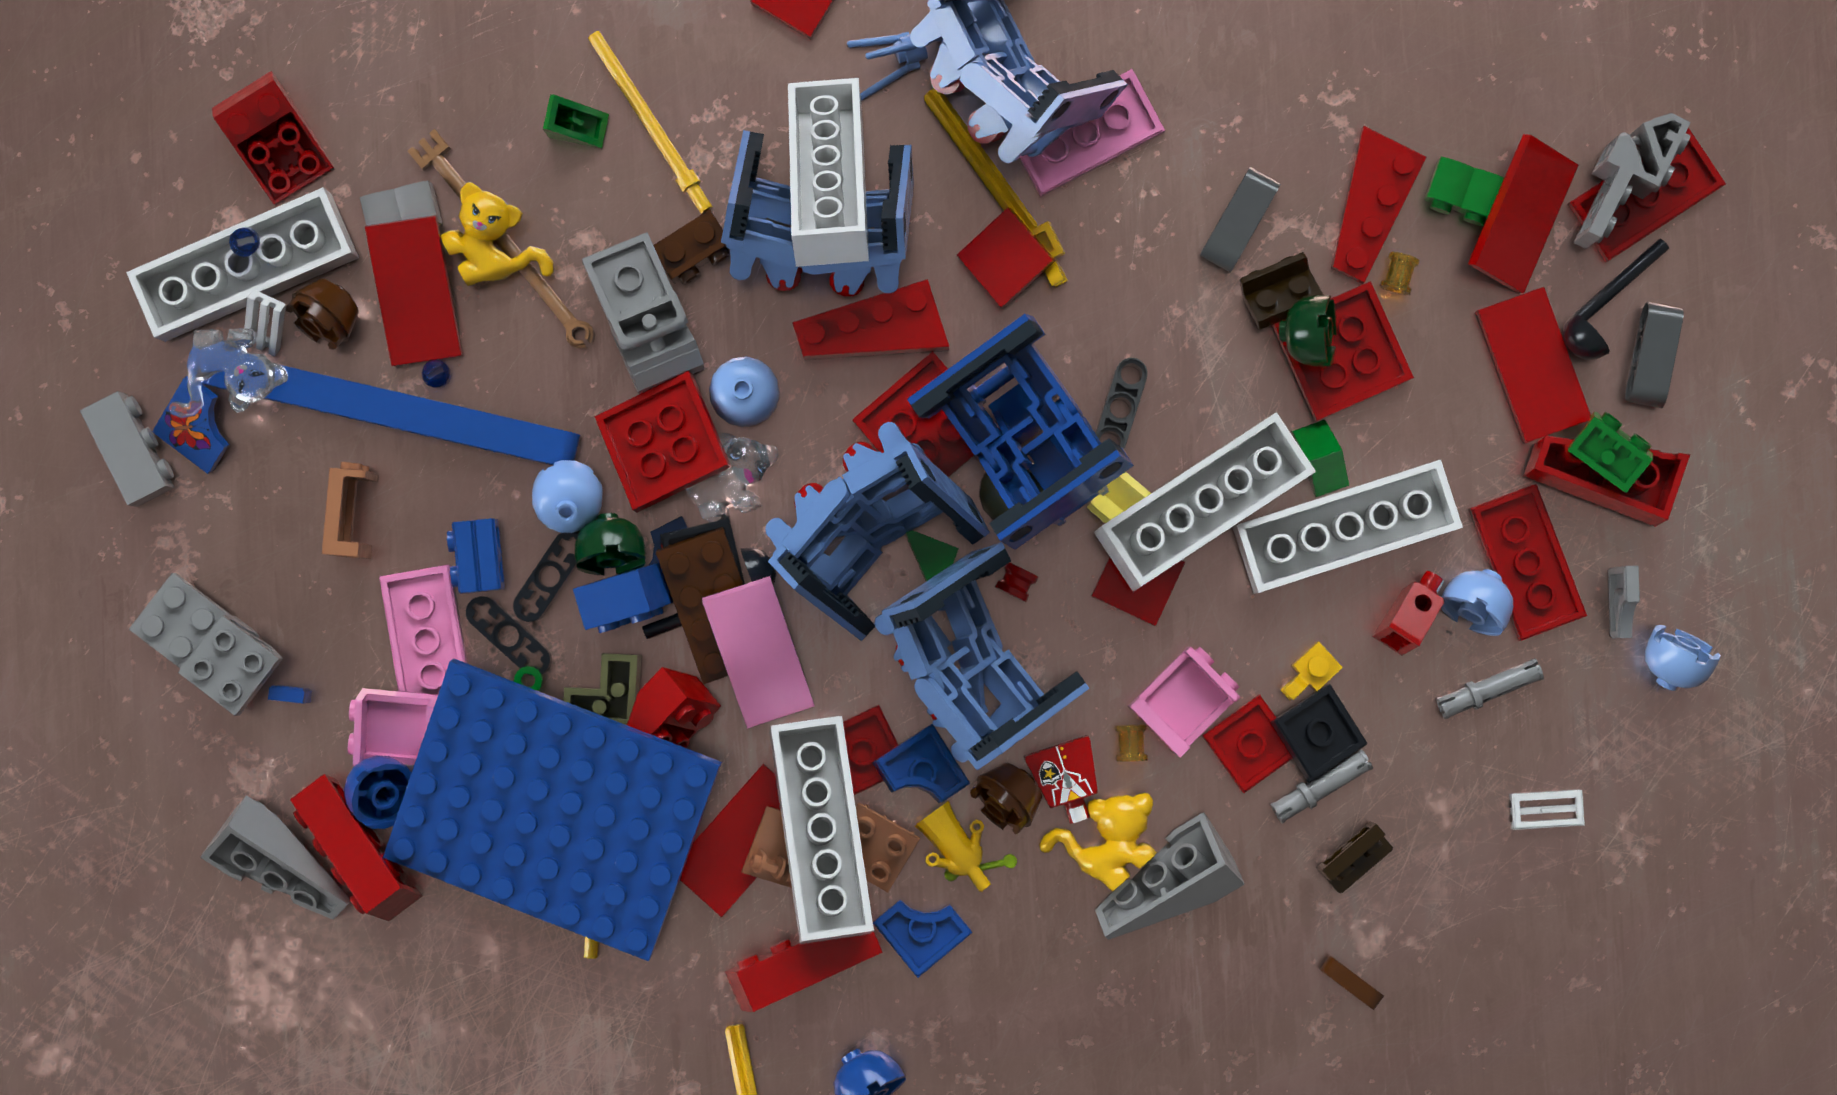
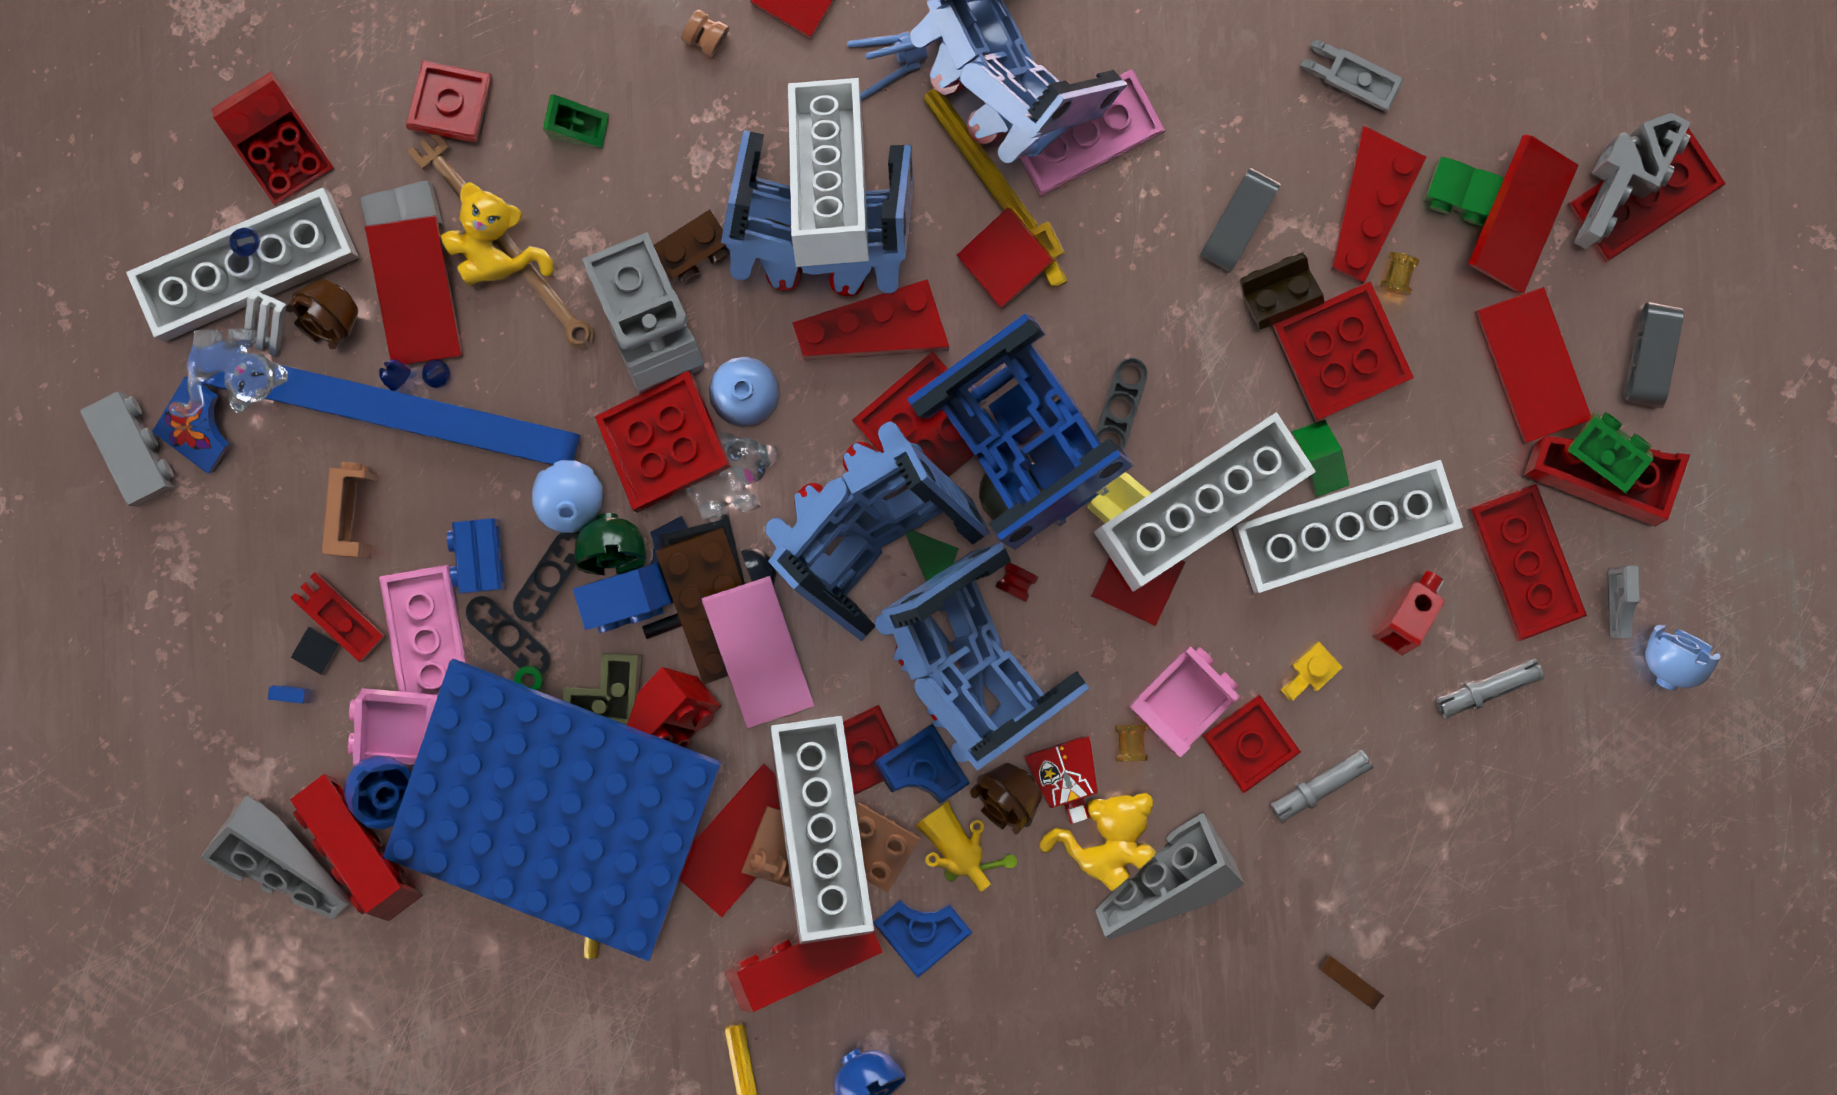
light grey piece [129,573,283,716] -> none
yellow bar [588,31,713,214] -> none
black tile [1270,684,1368,782] -> none
dark green cylinder [1279,295,1337,367] -> none
dark brown bracket [1317,821,1393,893] -> none
light blue cylinder [1441,569,1513,636] -> none
white tile [1509,789,1585,830] -> none
black piece [1562,239,1669,360] -> none
none -> red hinge [290,572,386,662]
none -> black tile [291,627,341,675]
none -> clear blue hinge [379,359,411,391]
none -> tile [406,60,492,143]
none -> nougat wheel [681,9,729,57]
none -> light grey hinge [1300,39,1404,113]

